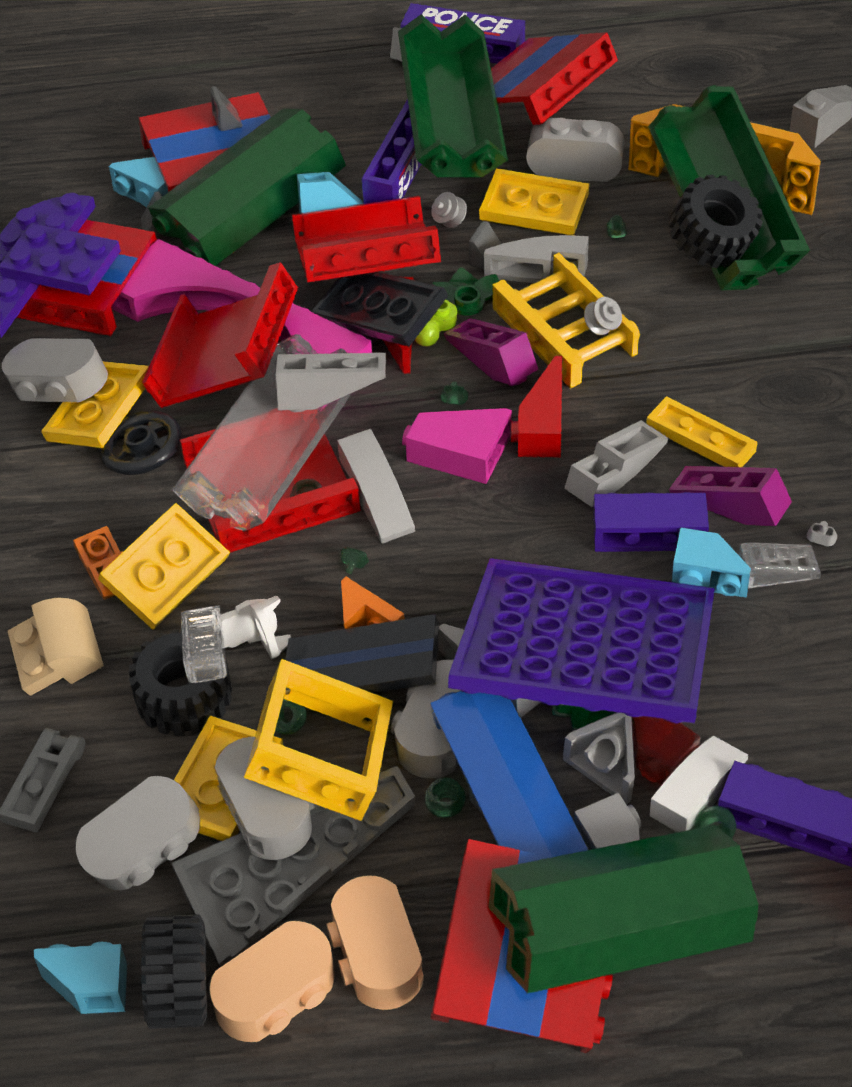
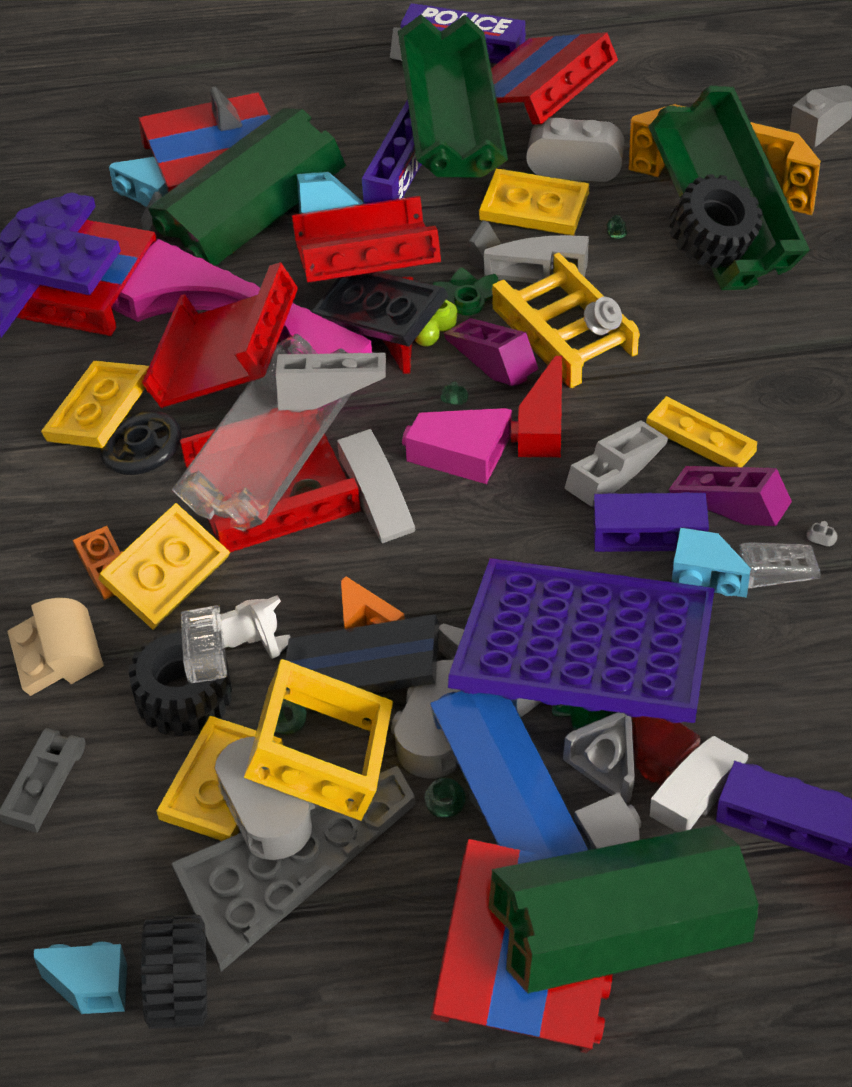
light grey brick [2,338,108,402] -> none
light grey brick [76,776,200,890] -> none
light nougat brick [210,921,335,1042] -> none
light nougat brick [326,876,424,1010] -> none
clear green rock [341,547,369,574] -> none
light grey wheel [431,192,467,228] -> none
clear green plate [694,806,736,839] -> none

